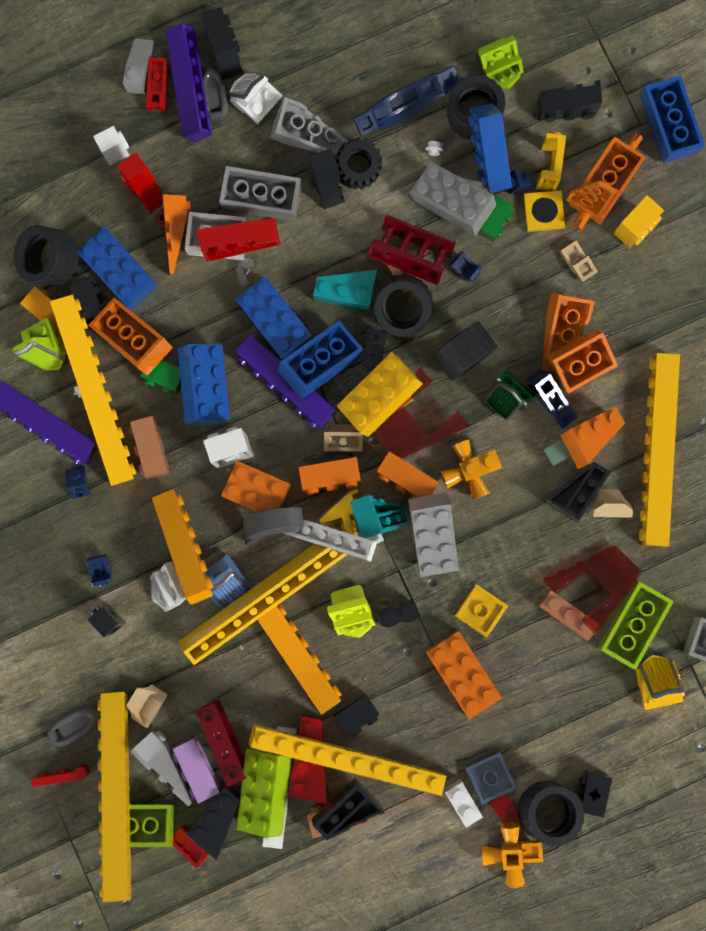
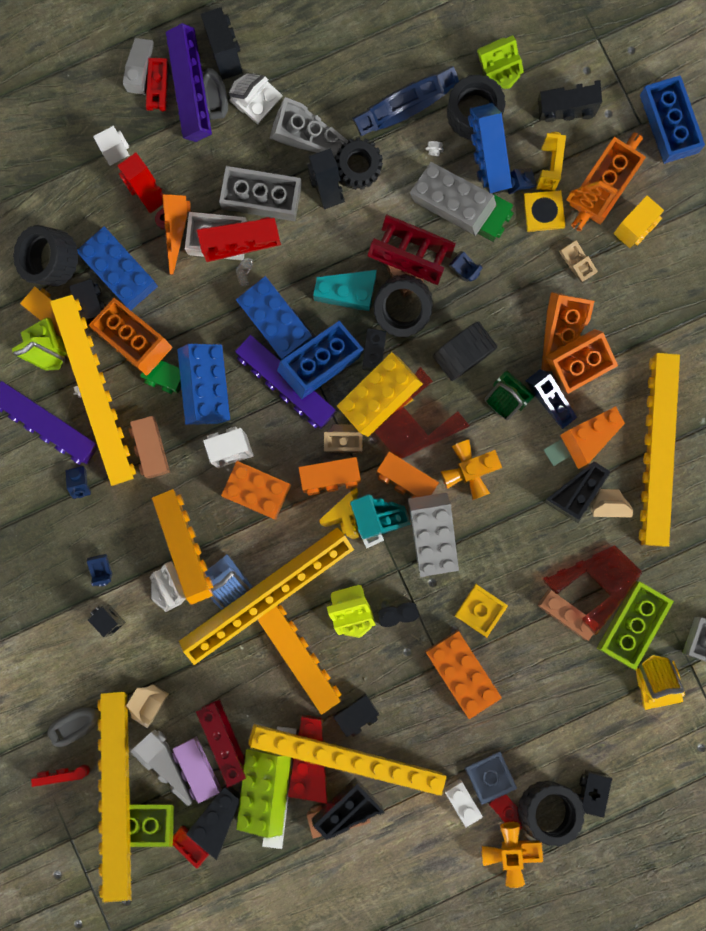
dark grey arch [242,508,304,545] -> none
white plate [283,519,377,561] -> none

